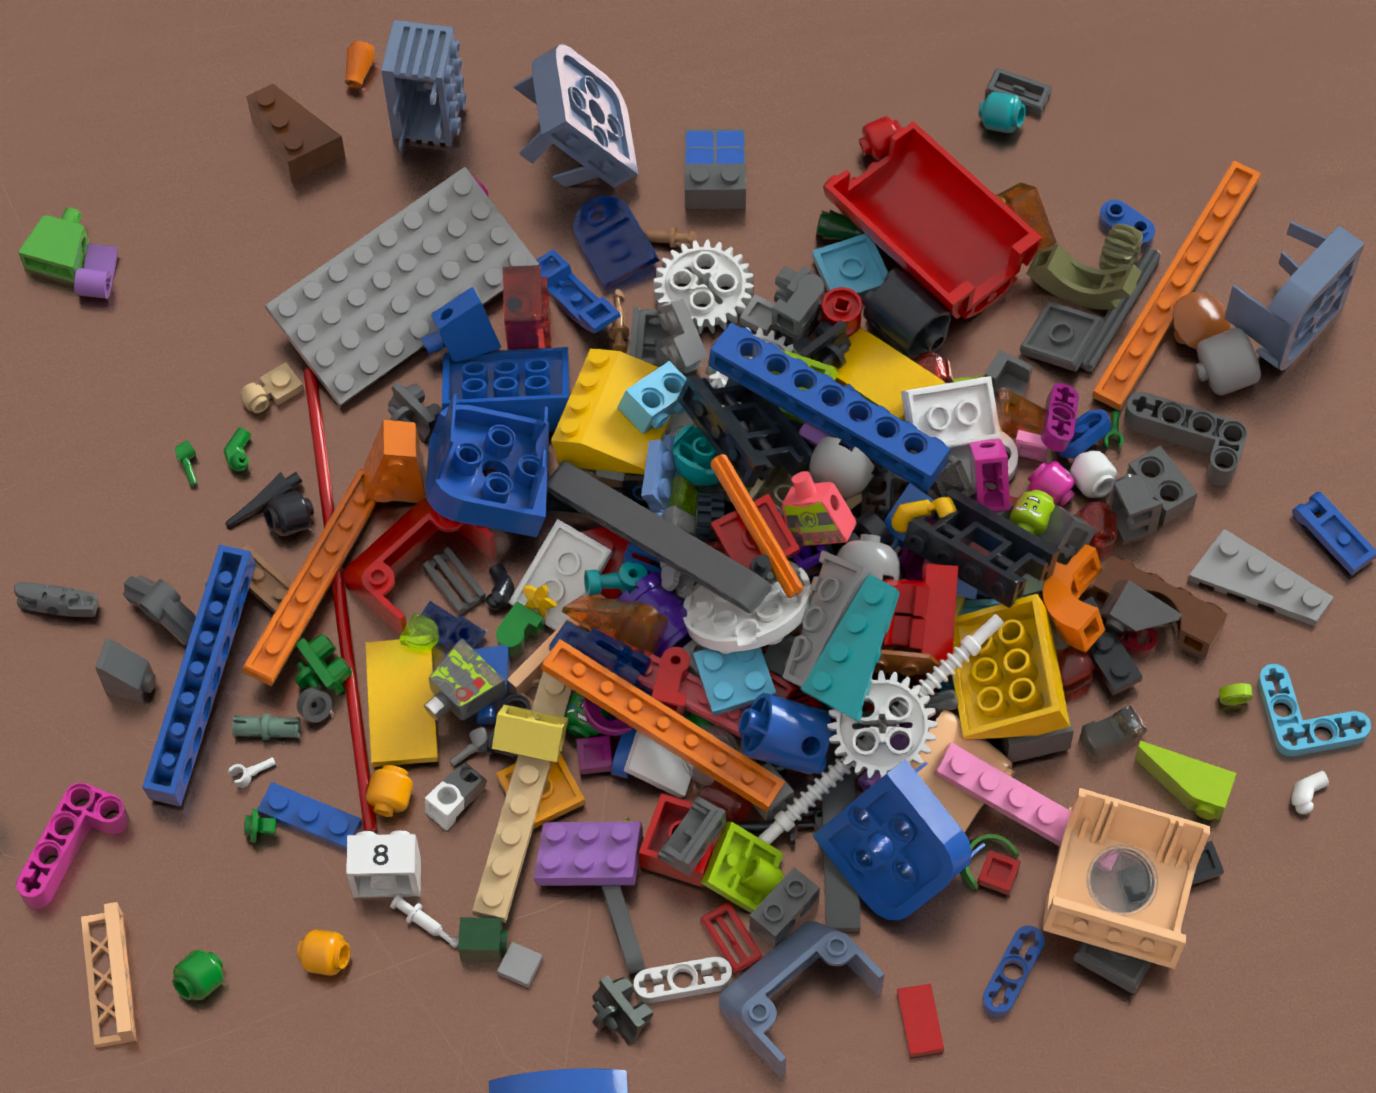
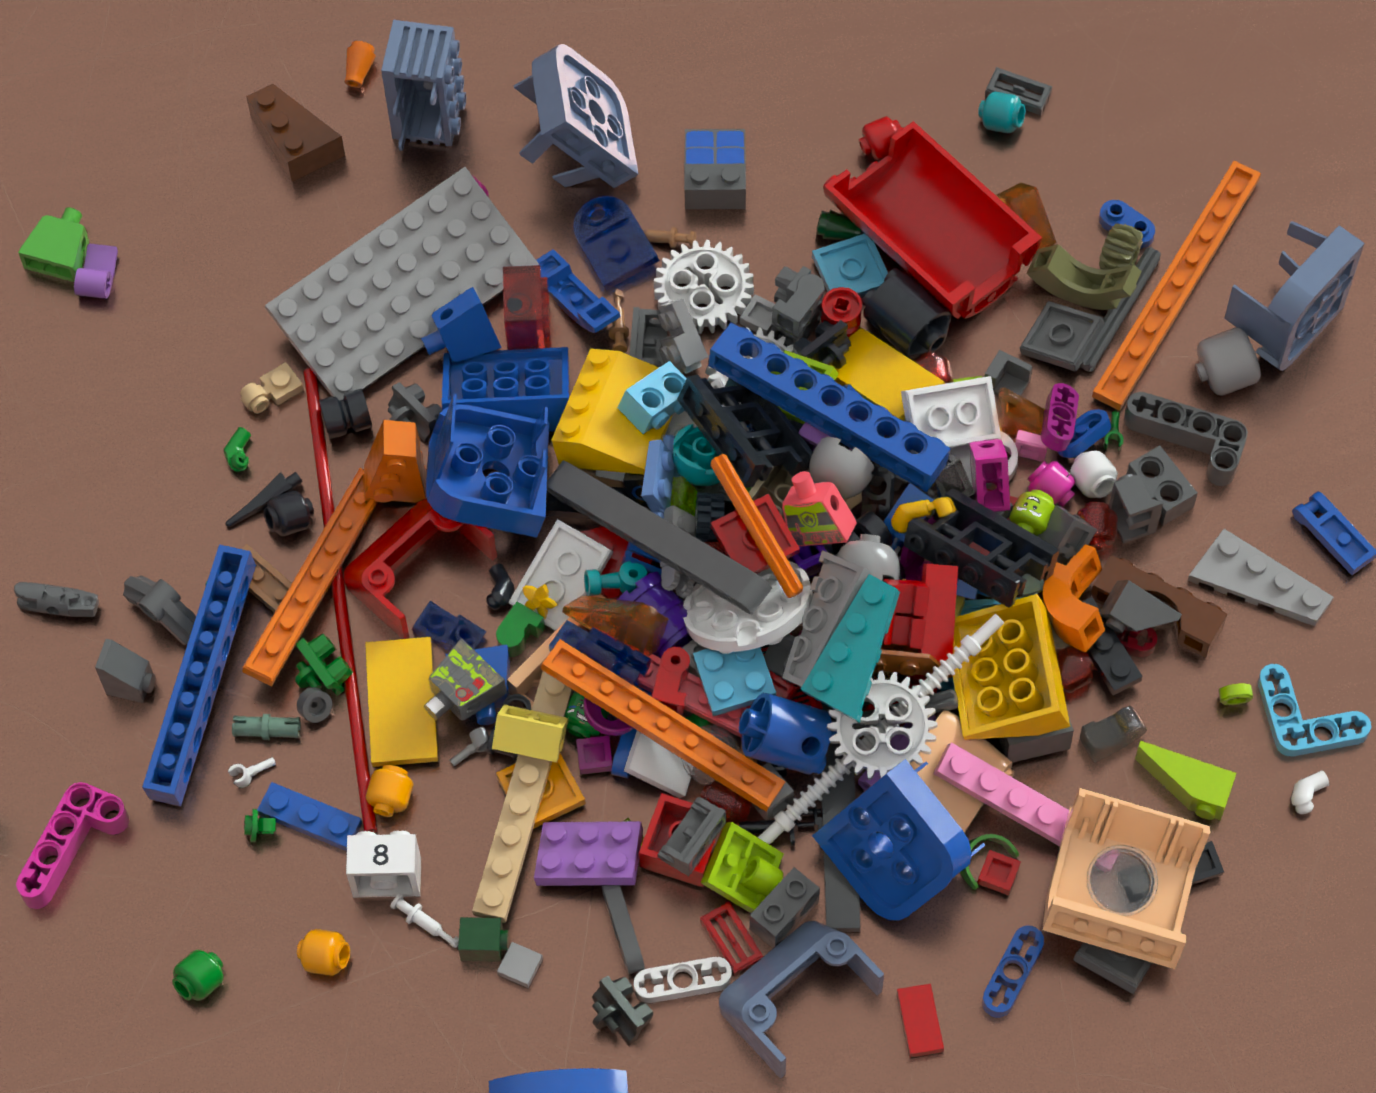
light nougat fence [81,902,137,1048] -> none
green hand [175,440,197,486] -> none
clear neon green tile [400,613,439,651] -> none
dark grey tile [422,547,486,616] -> none
leg [425,763,487,831] -> none
black bar [750,554,772,579] -> none
dark orange dish [1173,292,1230,350] -> none
none -> black wheel [319,389,372,439]

